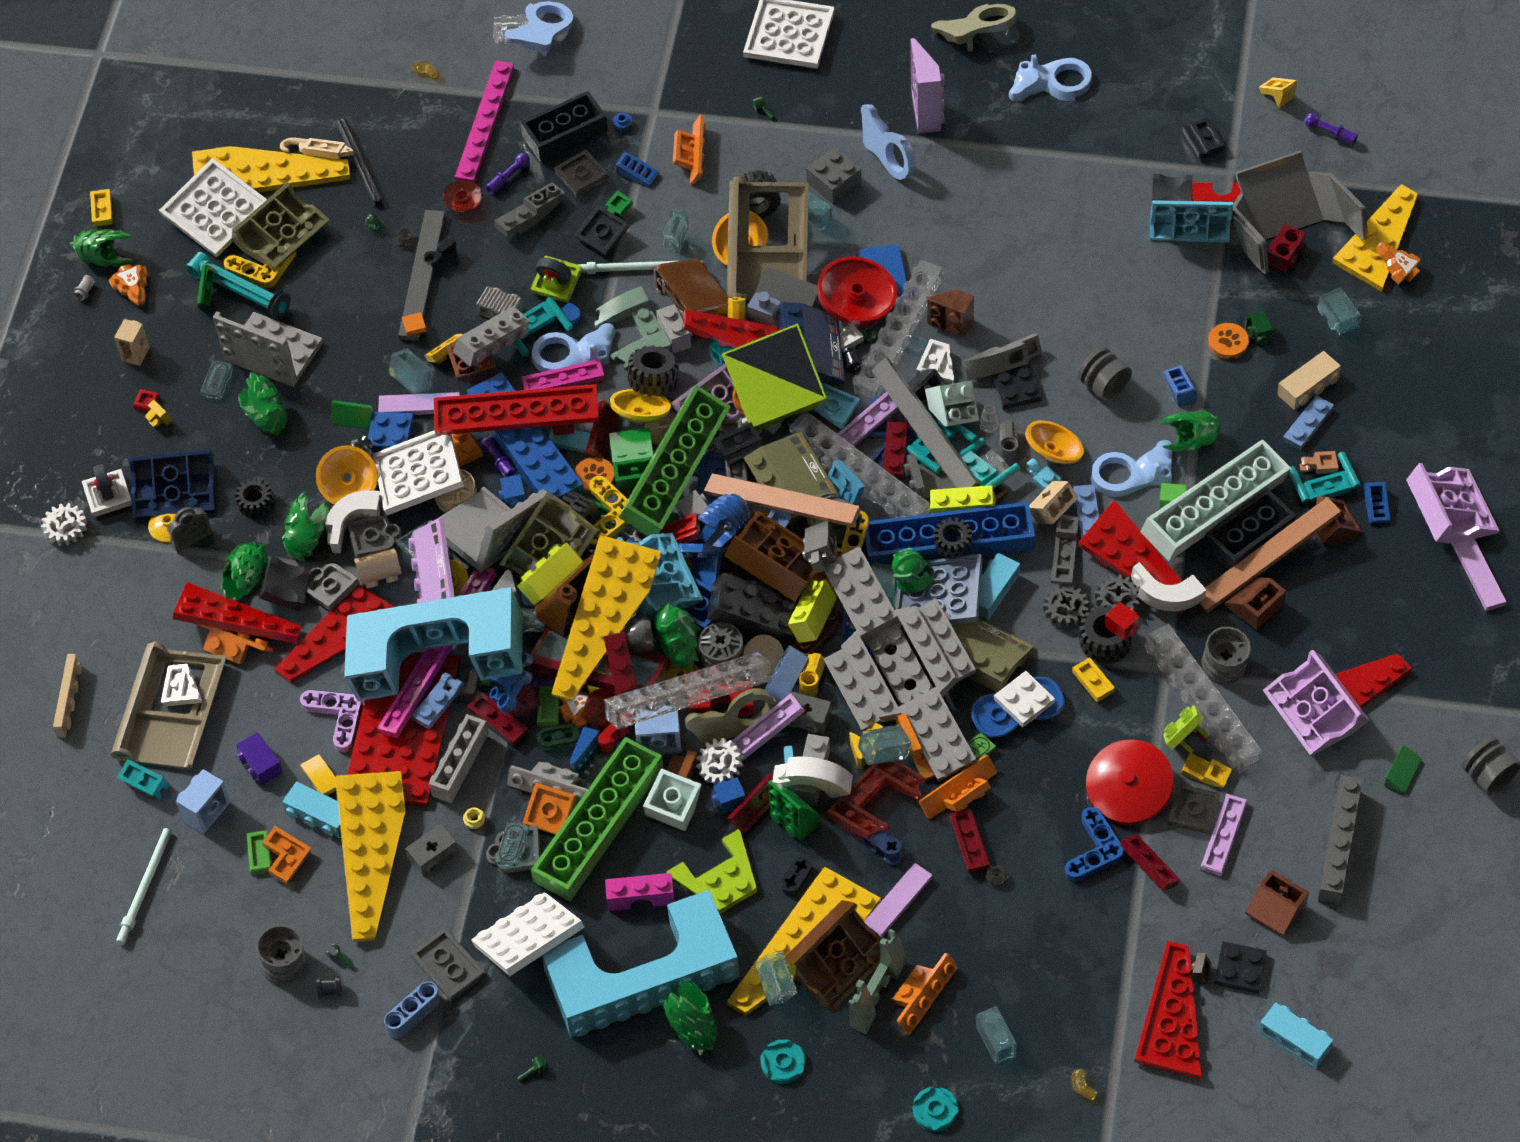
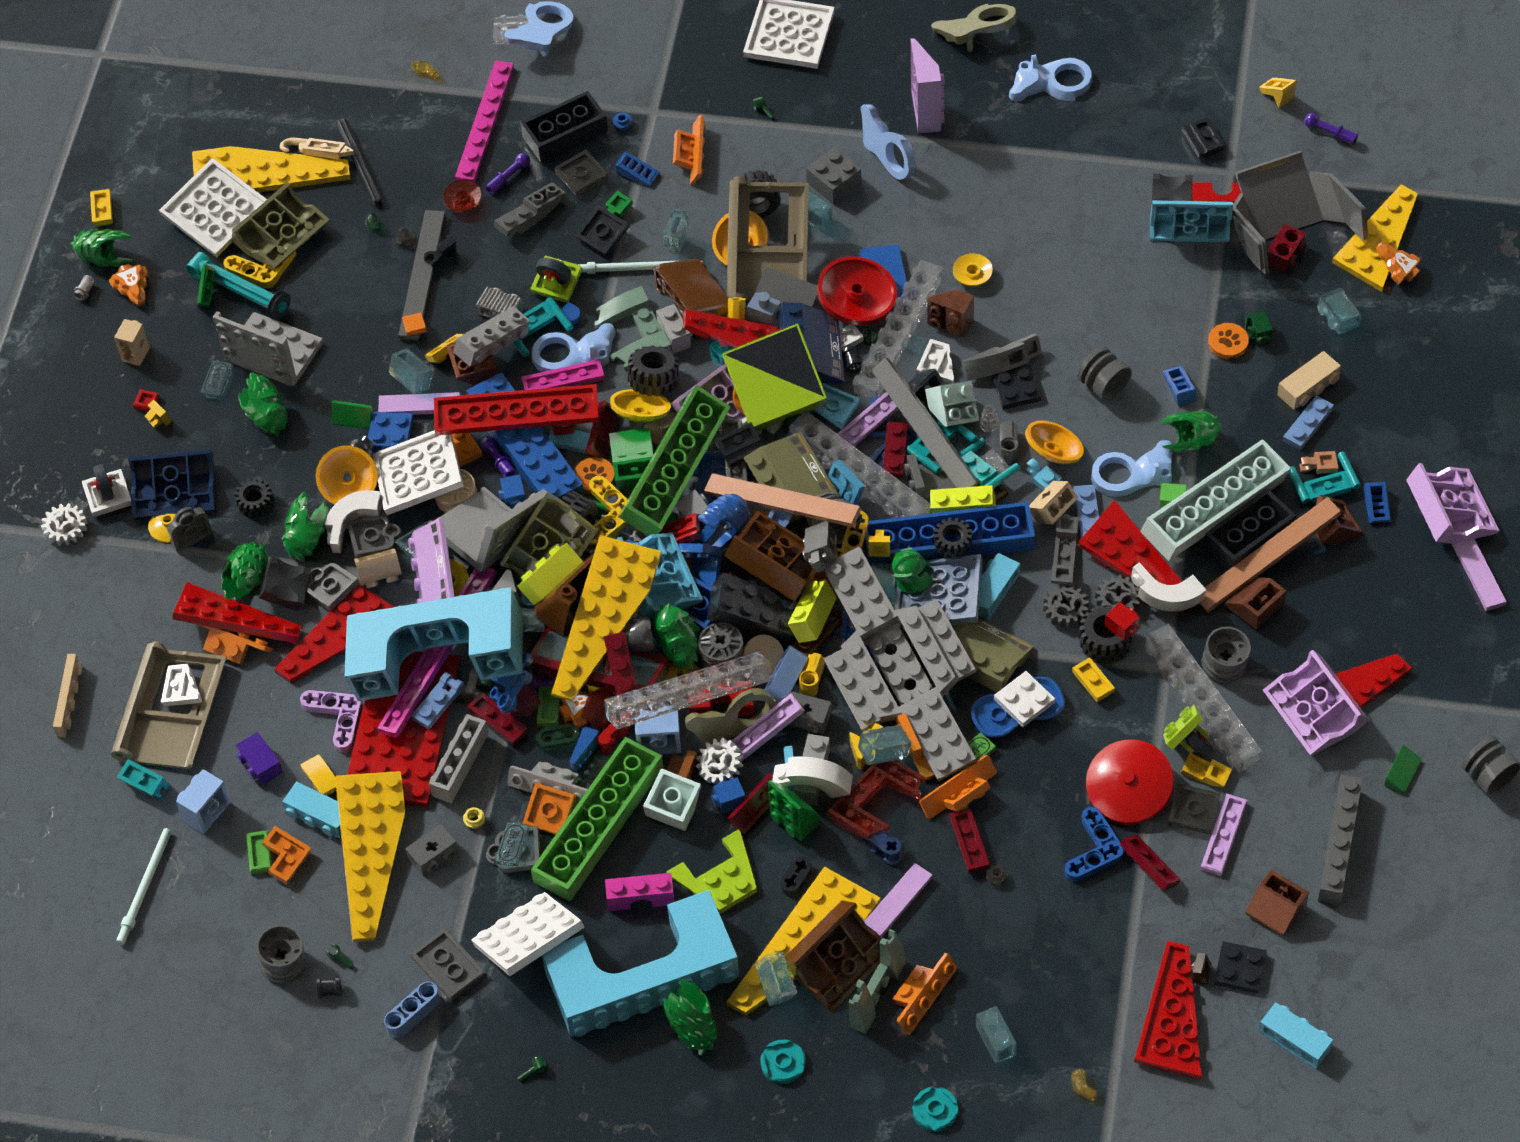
none -> yellow tile [869,530,890,557]
none -> yellow dish [953,253,993,286]

